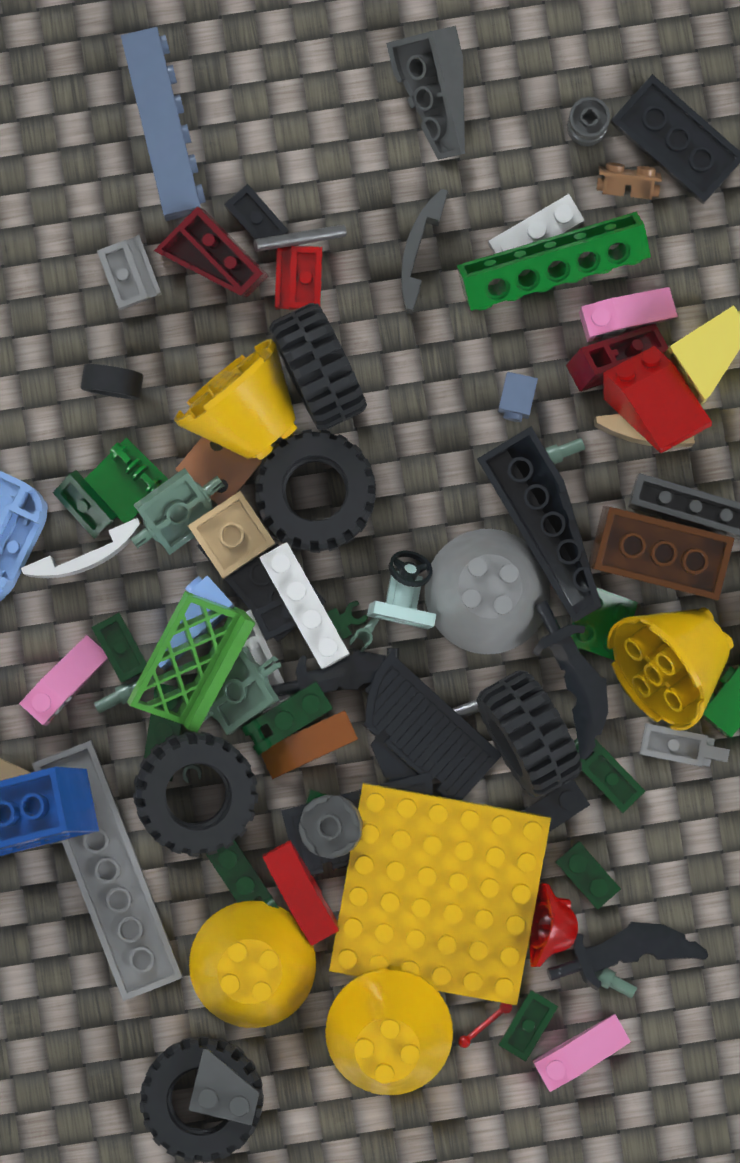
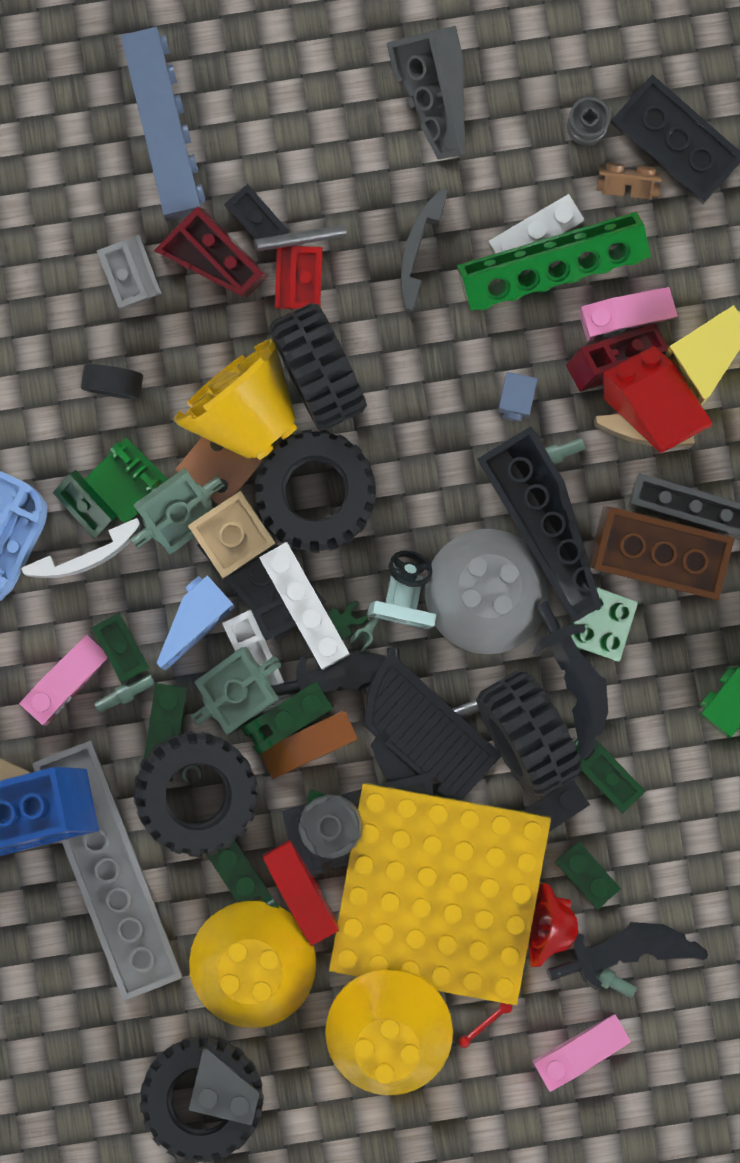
bright green fence [127,591,255,733] -> none
dark green plate [498,989,559,1062] -> none
yellow cone [607,607,734,730] -> none
light grey hinge [639,723,730,767] -> none

